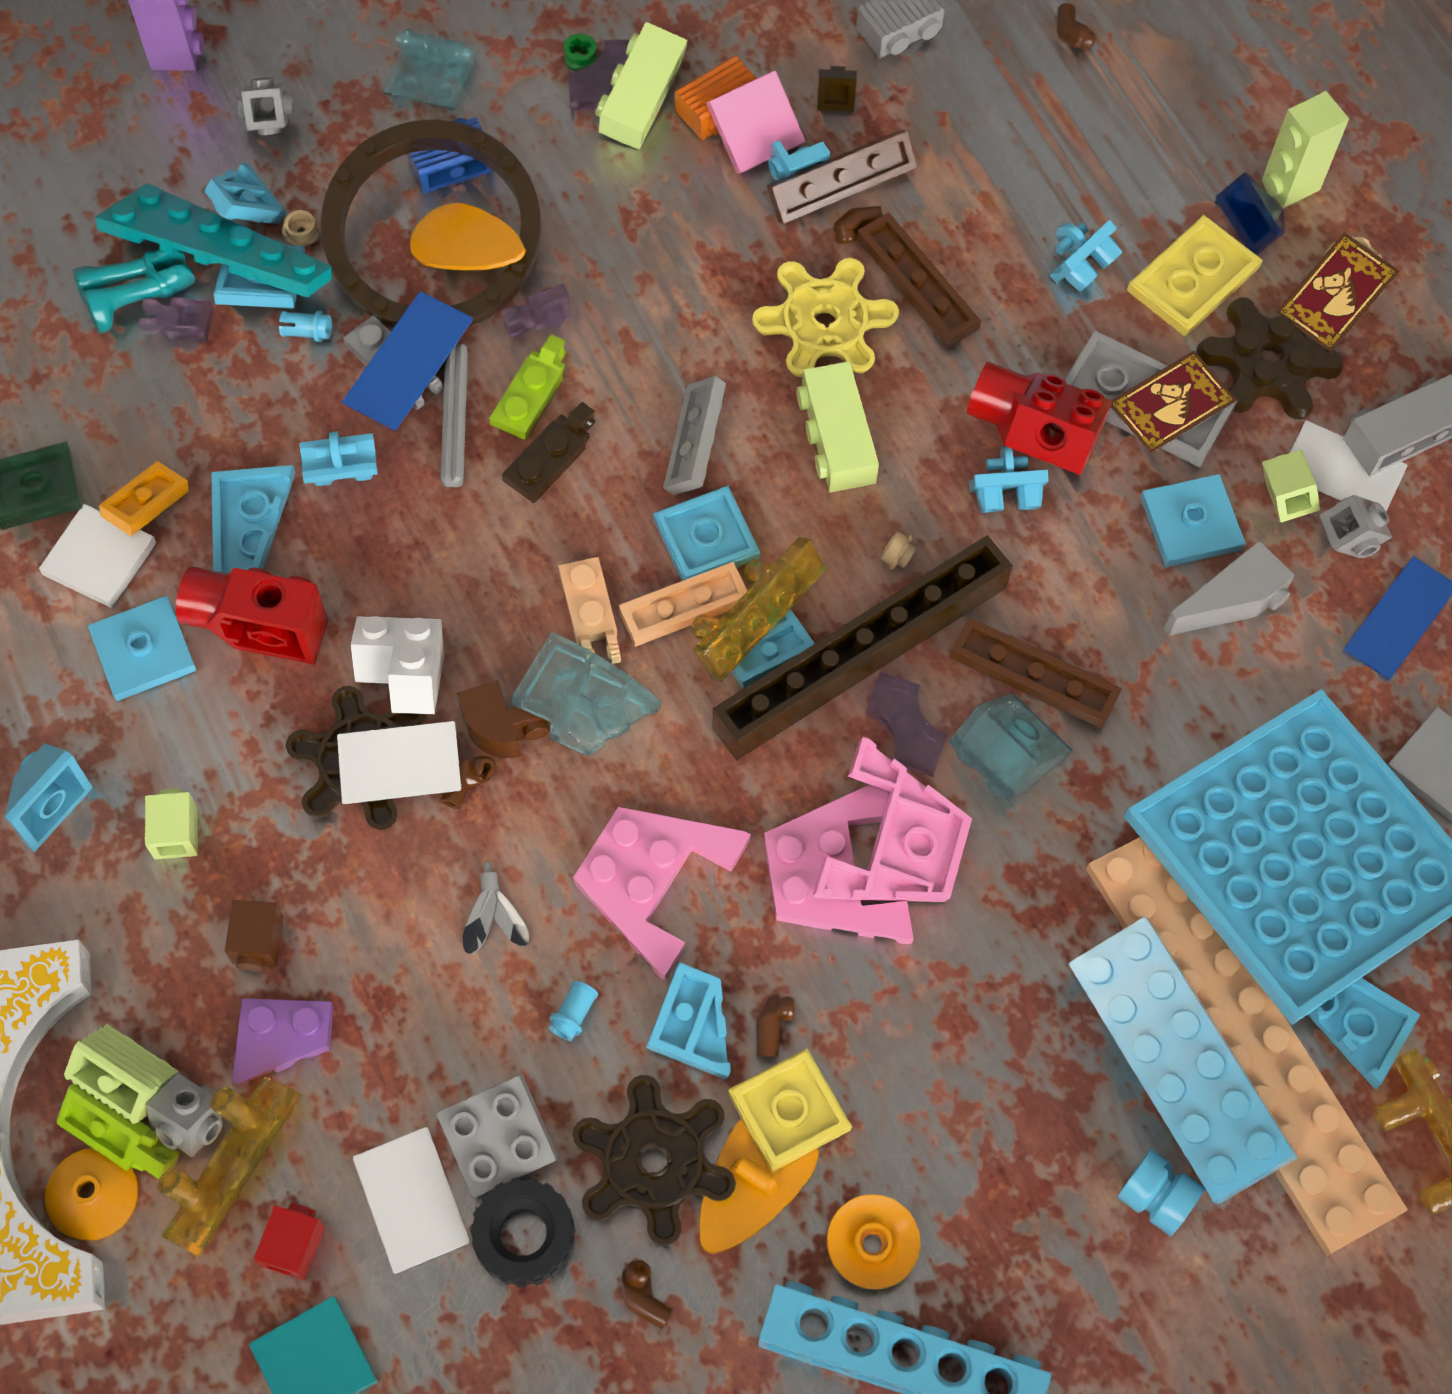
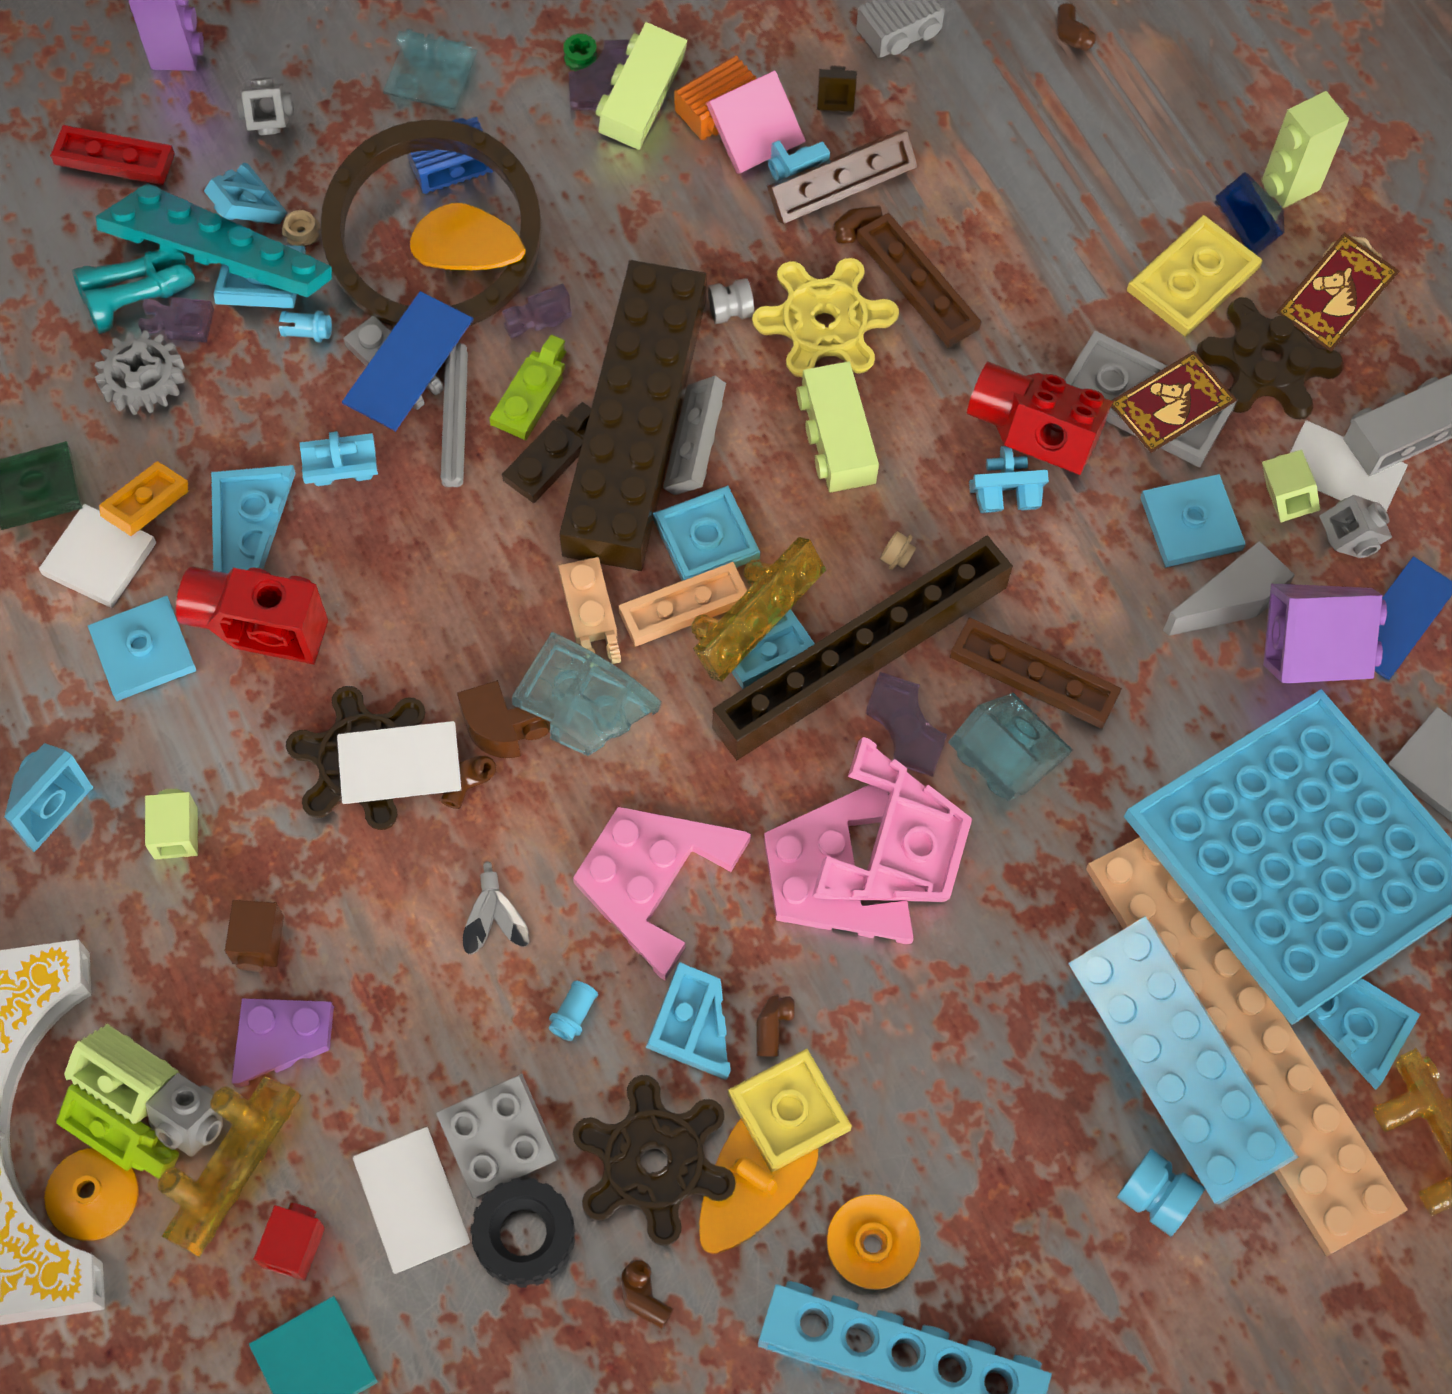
white brick [351,616,444,714] -> none
medium azure hips [1049,220,1122,292] -> none
none -> red plate [50,125,175,185]
none -> light grey gear [95,330,185,415]
none -> dark brown brick [559,260,707,571]
none -> light grey wheel [708,278,754,324]
none -> medium lavender slope [1263,583,1387,683]

